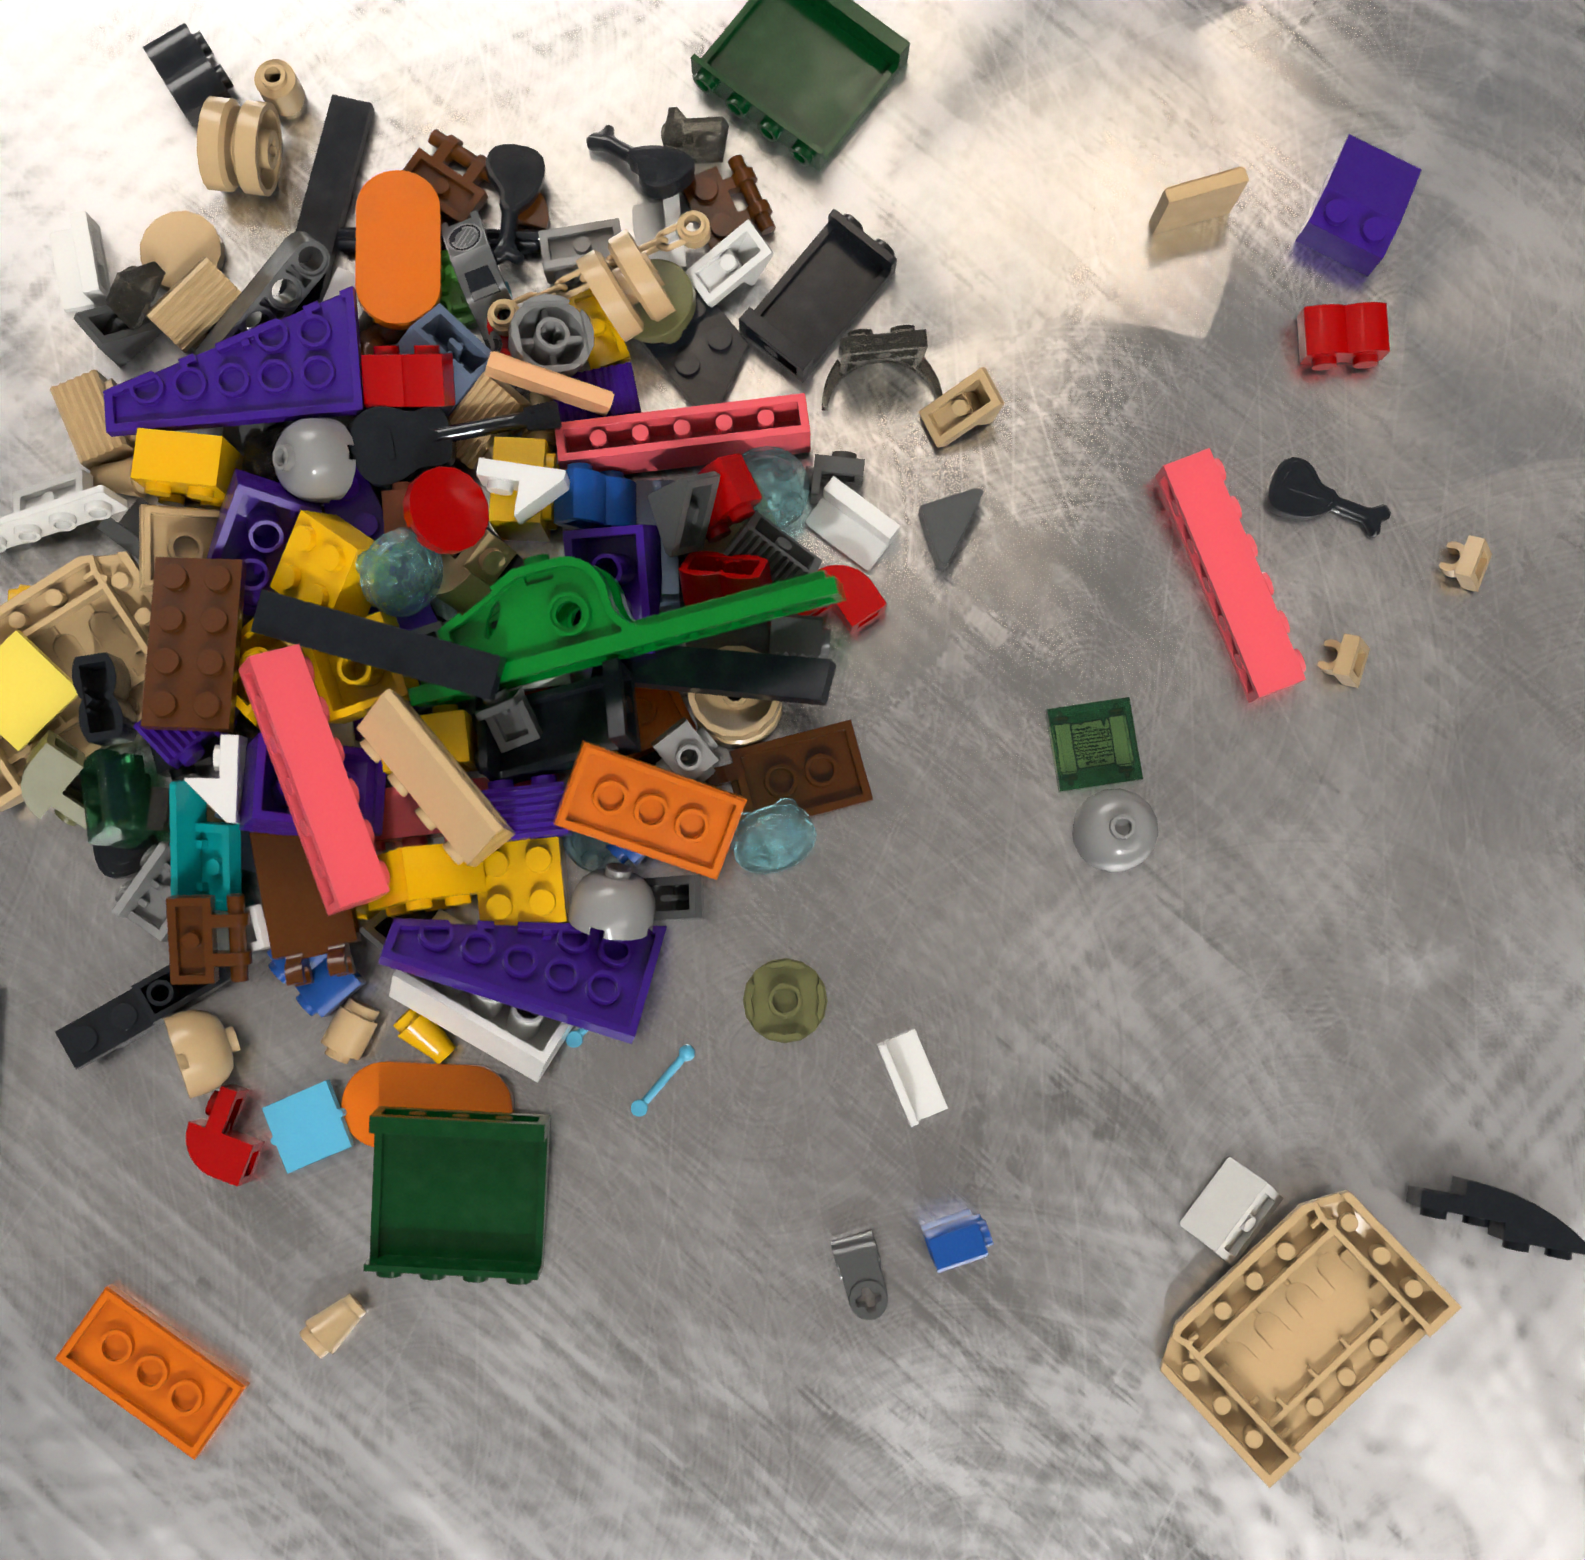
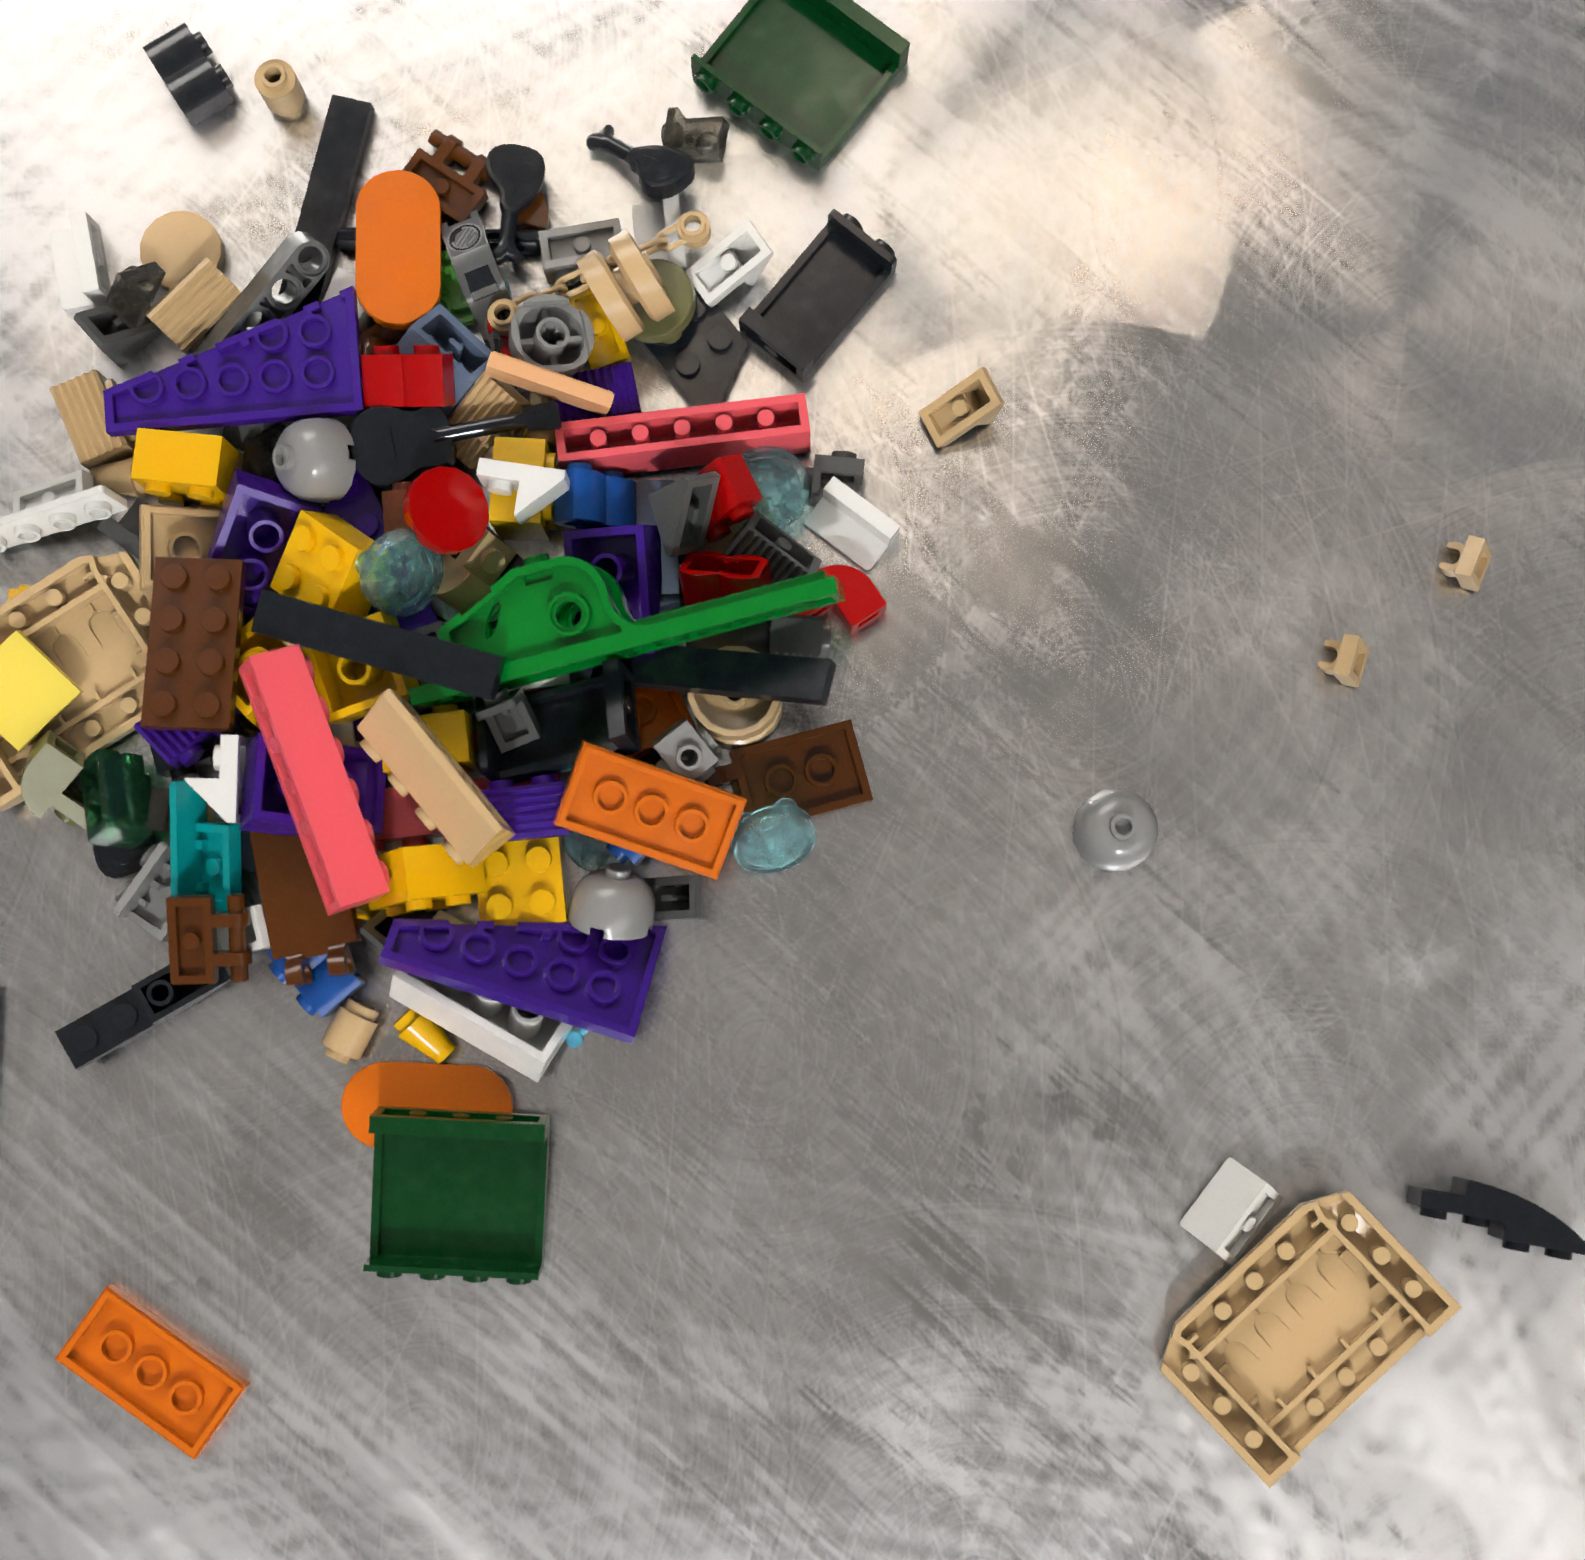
black brick [72,652,137,747] -> none
tan cylinder [163,1009,240,1099] -> none
red brick [186,1084,265,1187] -> none
tan wheel [197,96,282,196] -> none
medium azure piece [262,1079,355,1174] -> none
tan cone [299,1293,367,1359] -> none
medium azure hinge [631,1044,695,1117] -> none
reddish brown plate [682,155,776,251] -> none
olive tile [743,958,828,1043] -> none
clear smoke piece [821,325,943,411] -> none
dark grey piece [831,1230,888,1320] -> none
white panel [875,1029,948,1127] -> none
dark grey slope [918,488,984,573] -> none
blue brick [920,1208,994,1274] -> none
clear green tile [1045,697,1143,793] -> none
tan tile [1148,166,1249,235] -> none
coral brick [1155,448,1306,703] -> none
black piece [1265,457,1391,538] -> none
dark purple slope [1295,134,1422,277] -> none
red brick [1297,302,1390,371] -> none

